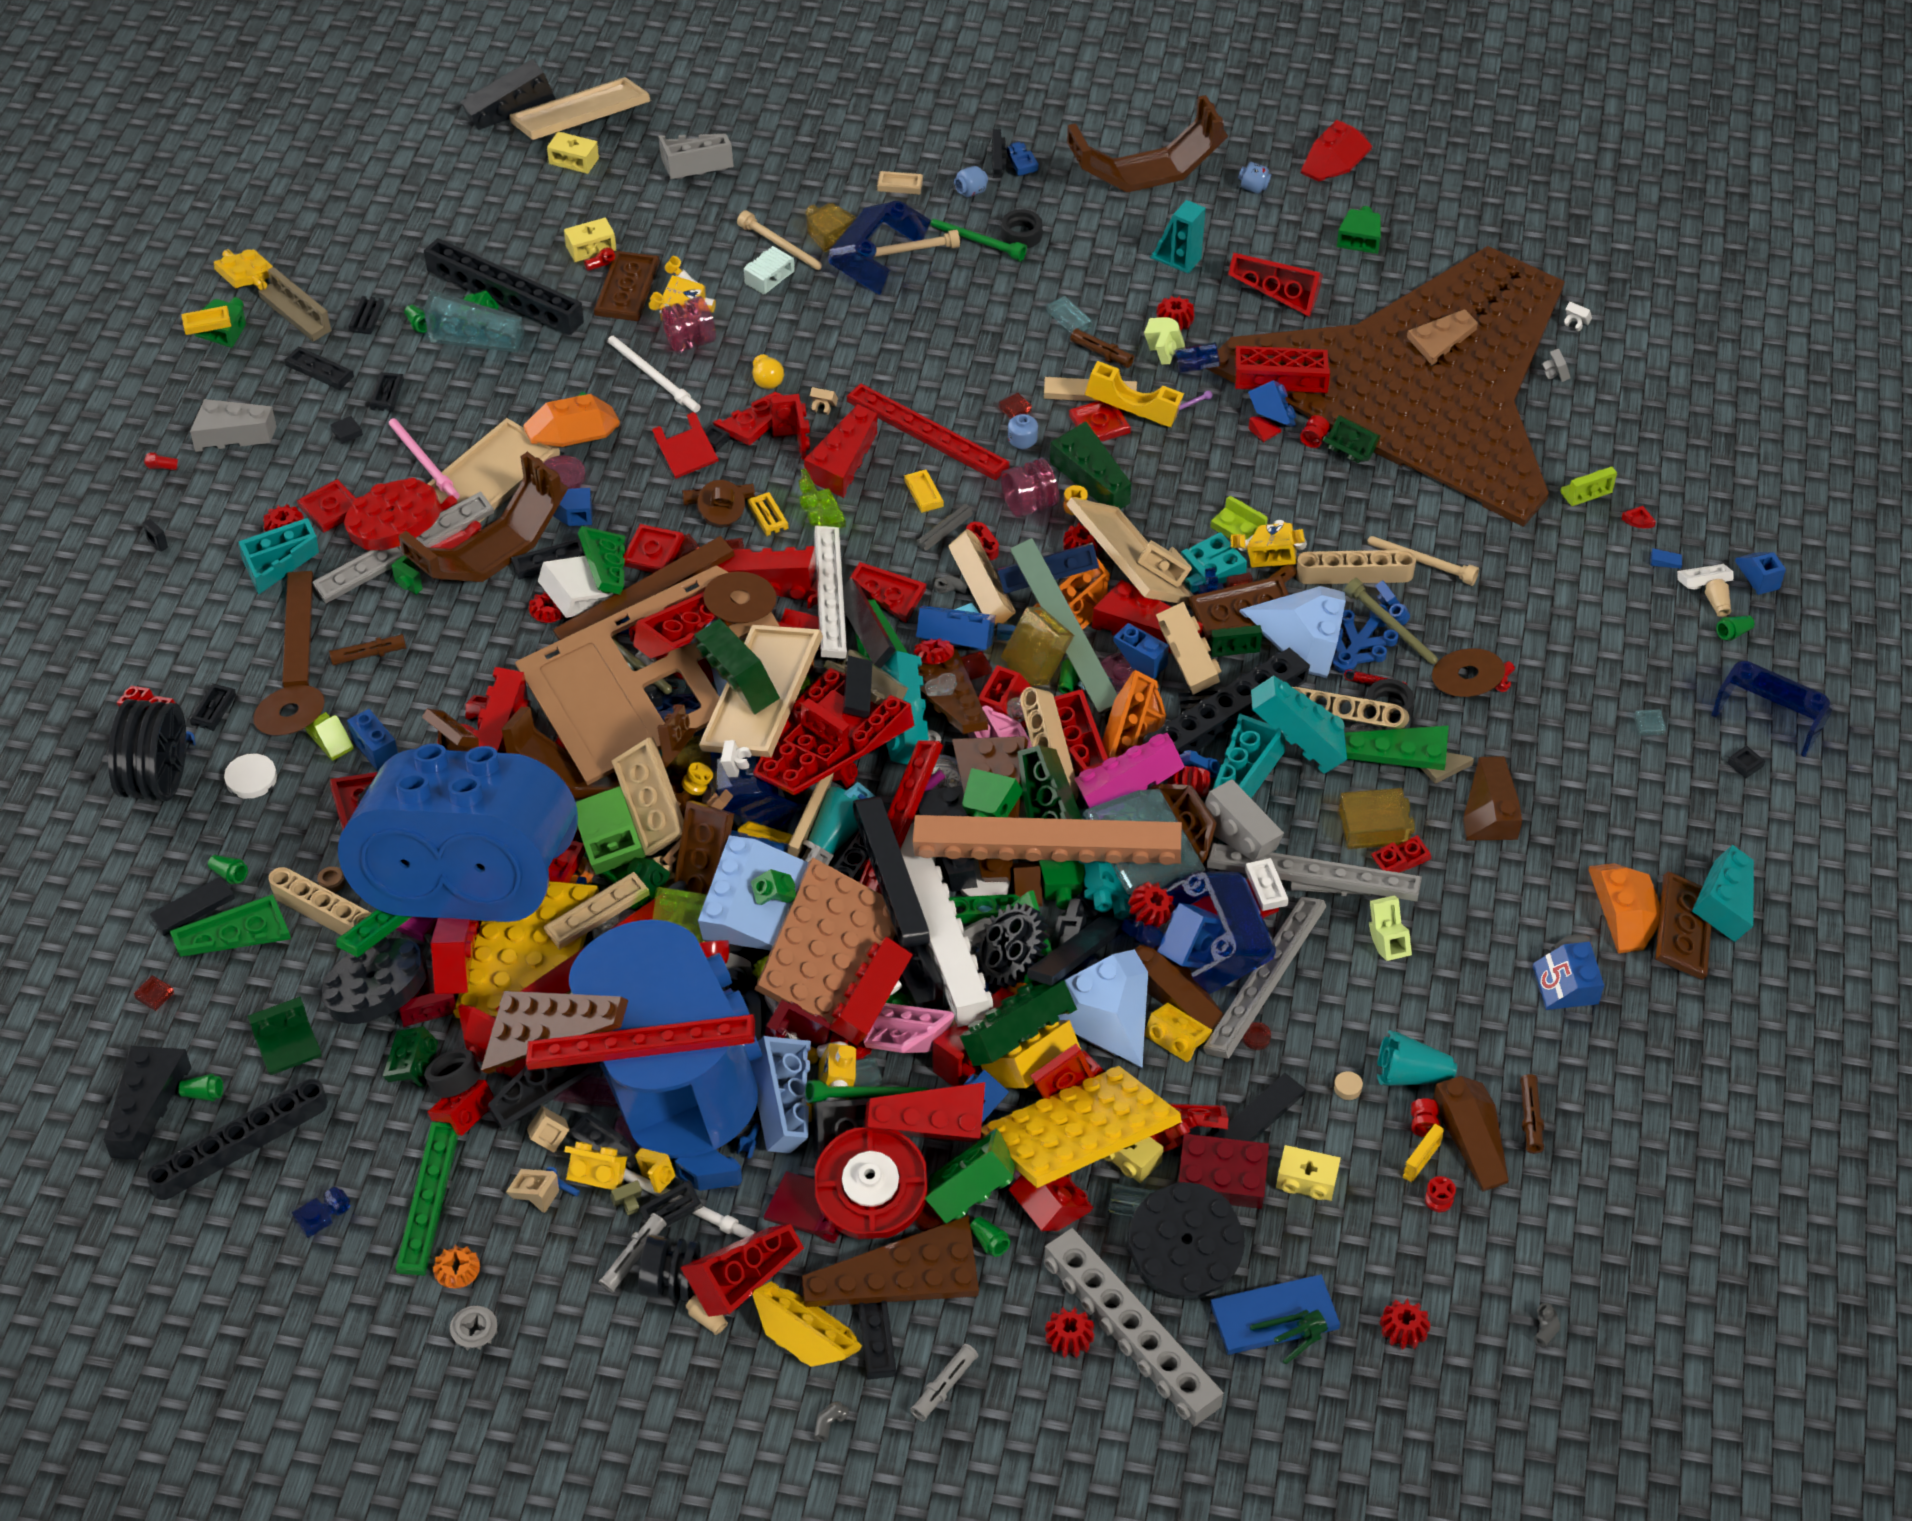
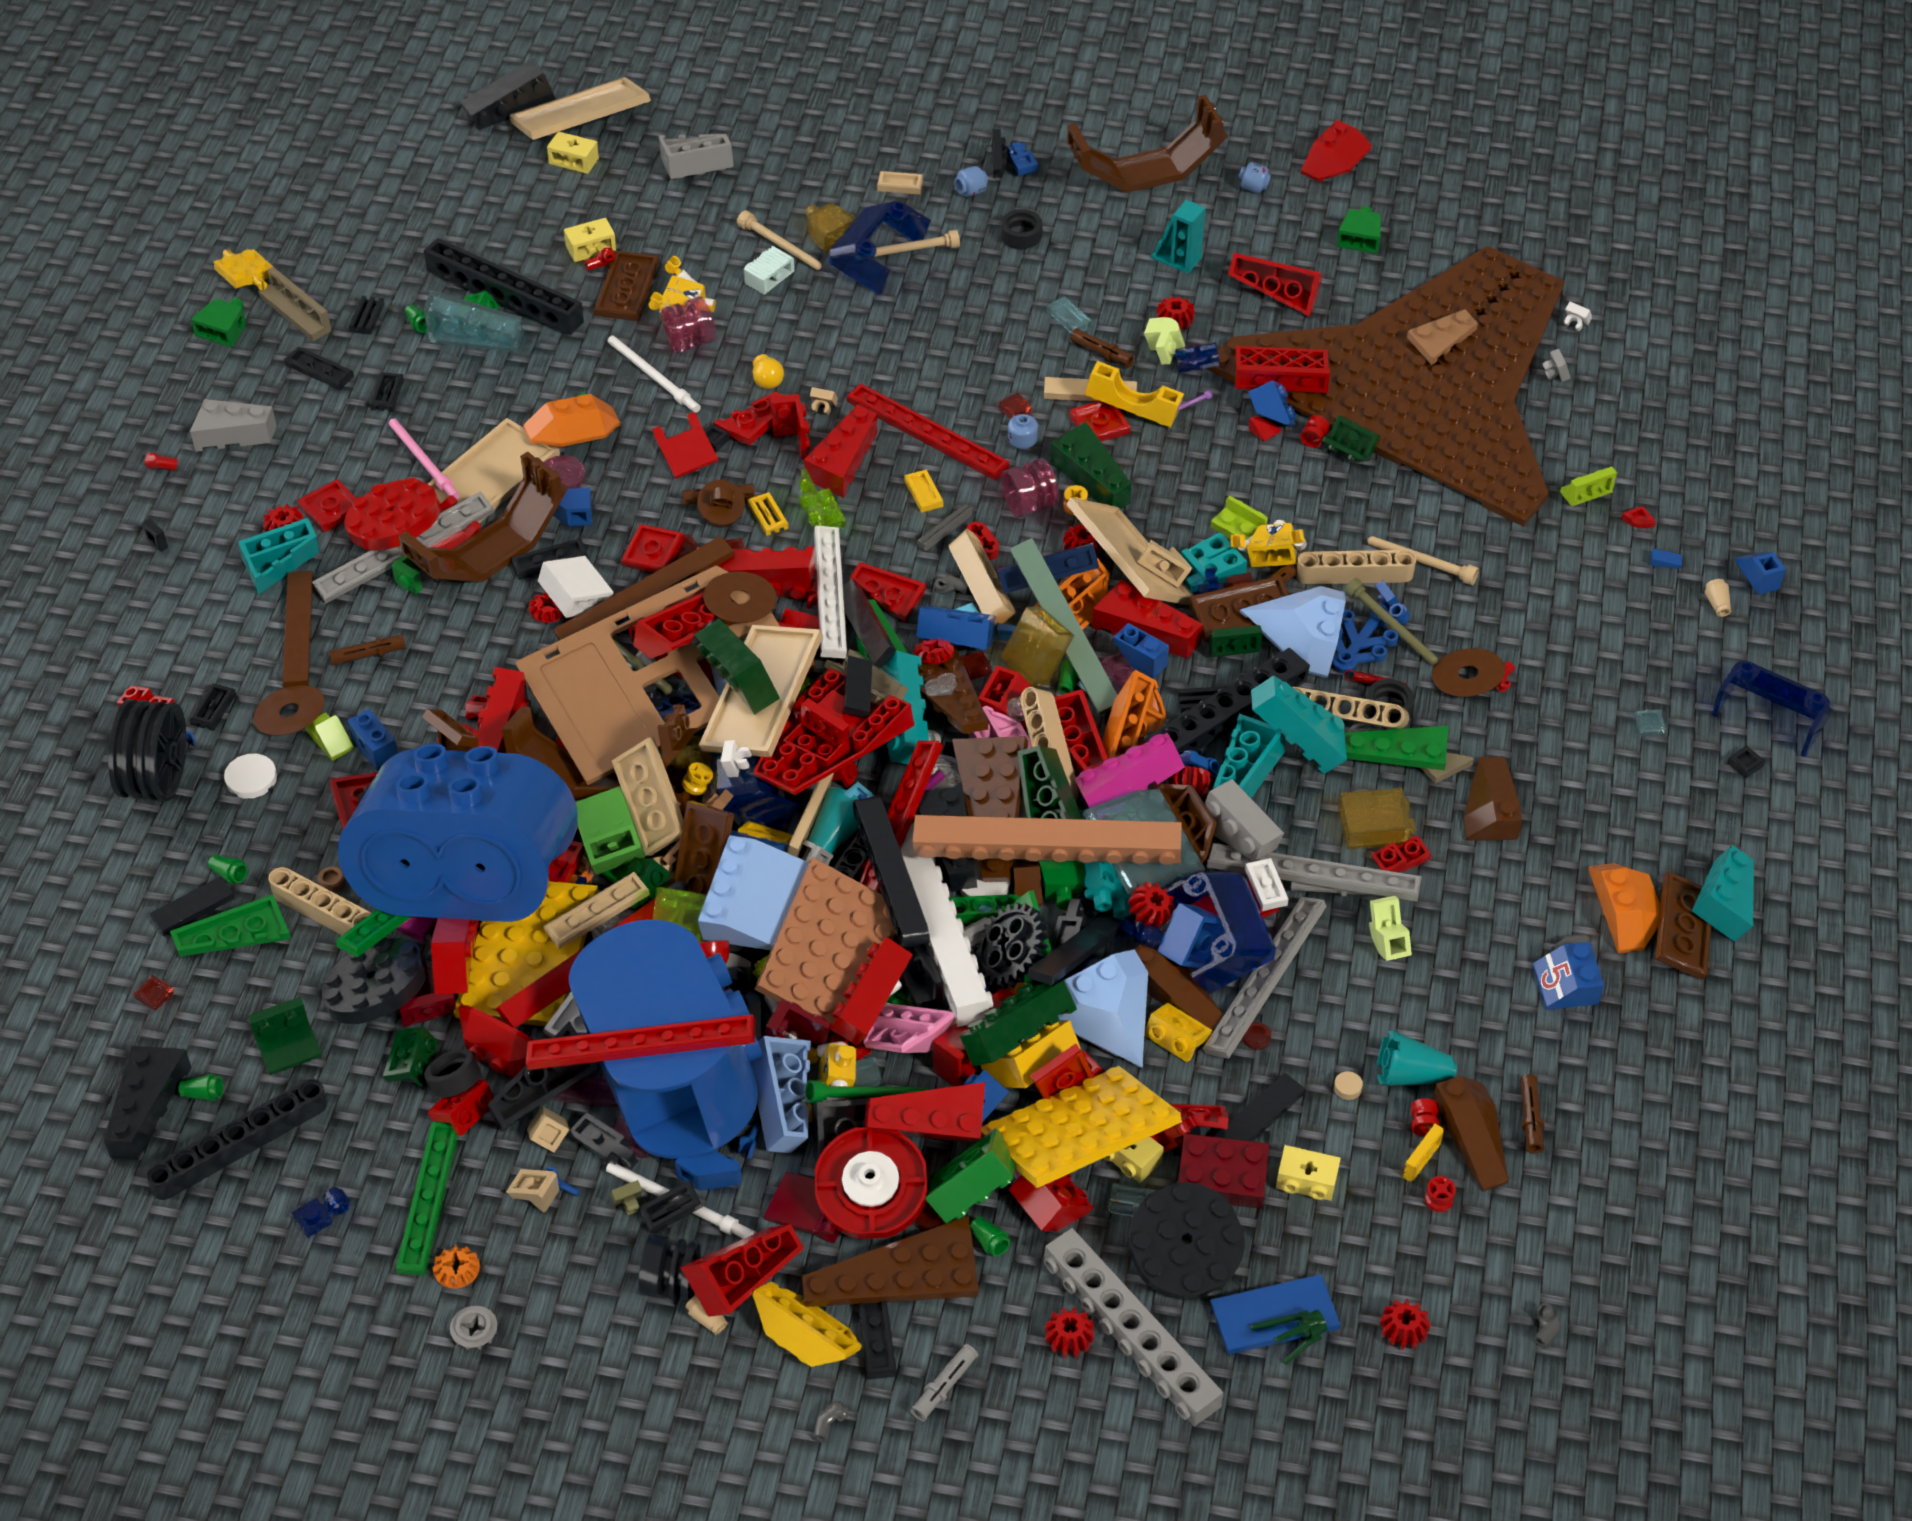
yellow tile [181,306,231,335] -> none
black tile [330,416,363,444] -> none
wing [480,991,629,1074] -> none
yellow bracket [564,1141,627,1190] -> none
green wing [578,526,625,595] -> none
light grey pin [599,1213,667,1293] -> none
yellow bracket [635,1148,676,1193] -> none
green bracket [751,869,796,905] -> none
green piece [930,219,1027,262] -> none
green torso [962,768,1023,818] -> none
tan wedge [1156,602,1221,694] -> none
white plate [1678,564,1733,589] -> none
green cone [1716,615,1755,641] -> none

